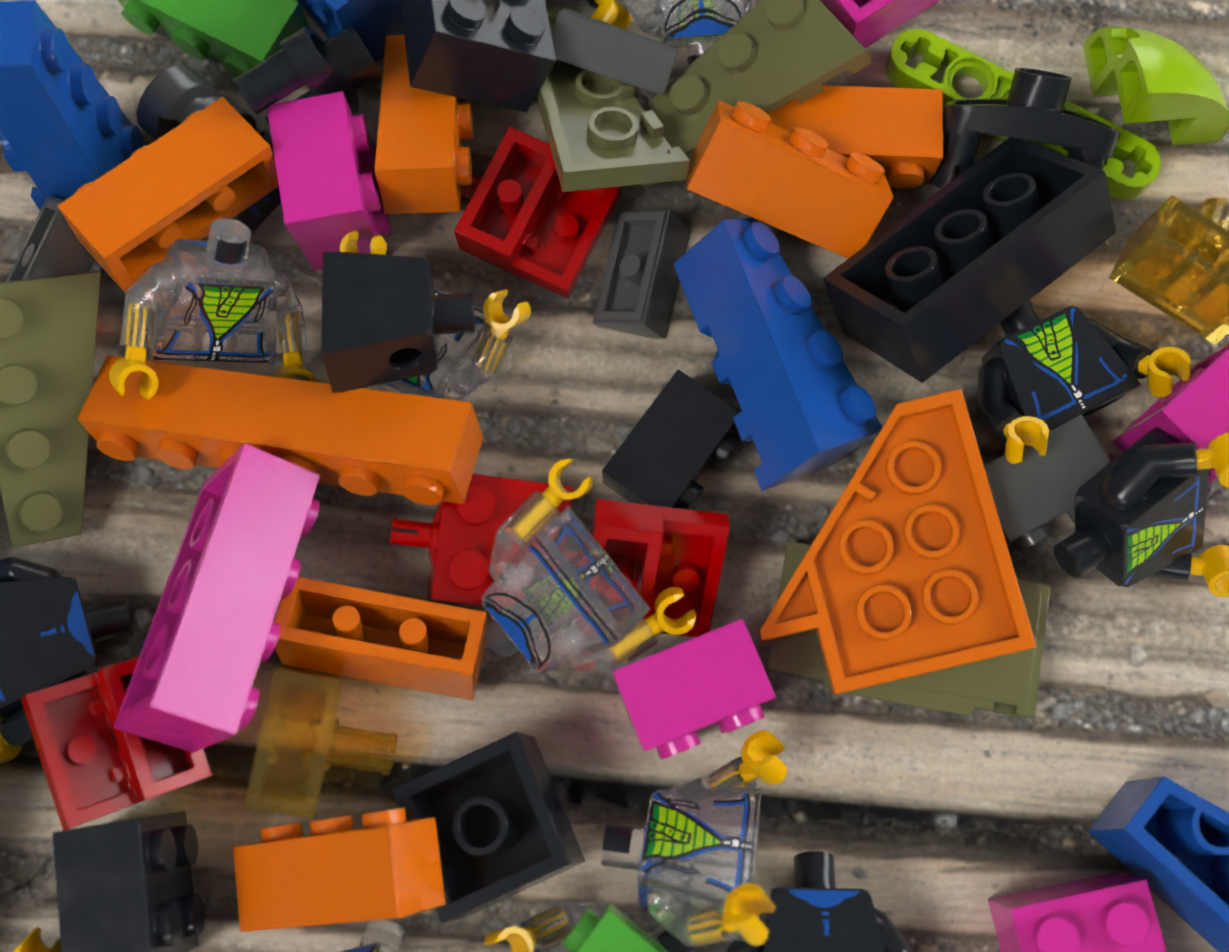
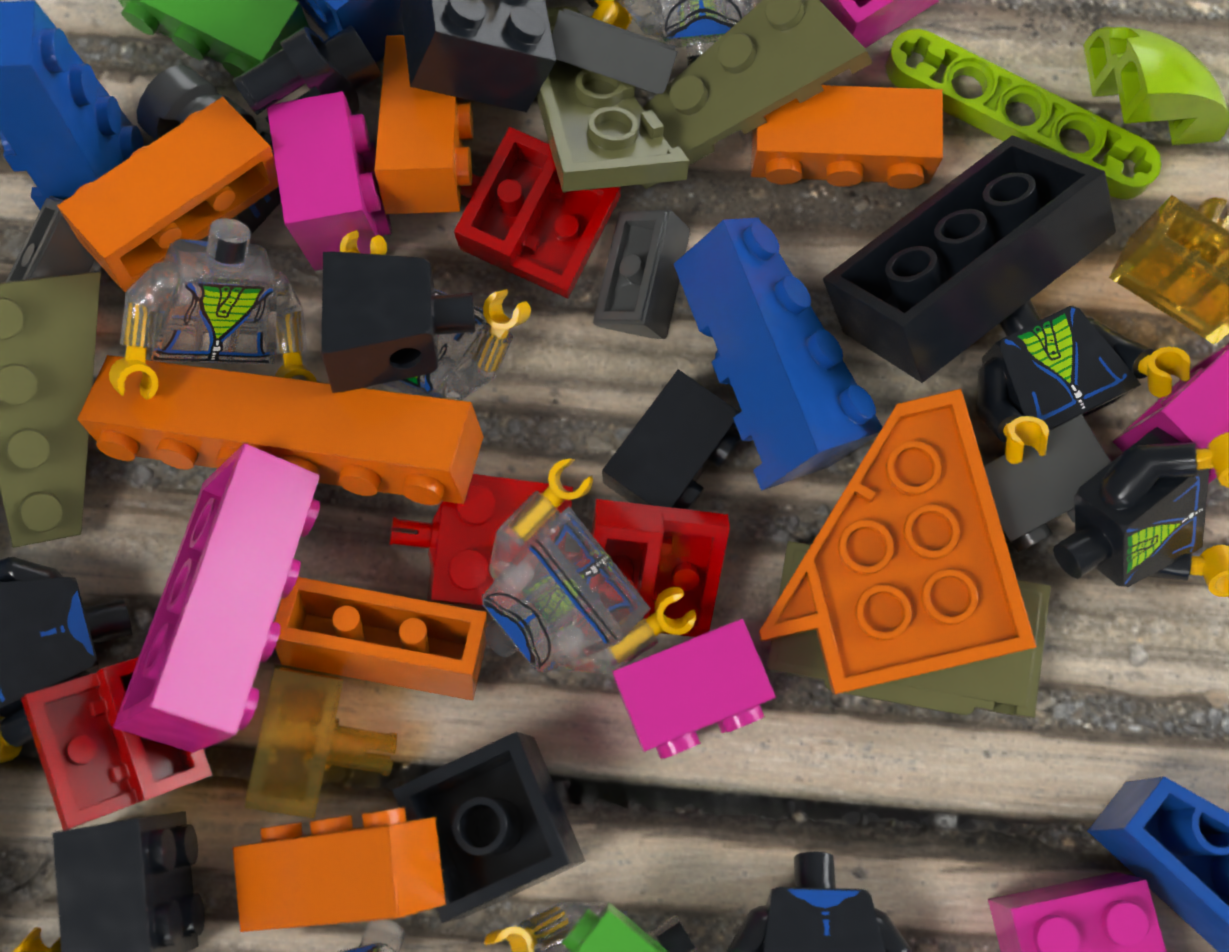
torso [602,730,787,947] -> none
orange brick [687,100,894,259] -> none
black connector [932,68,1120,188] -> none

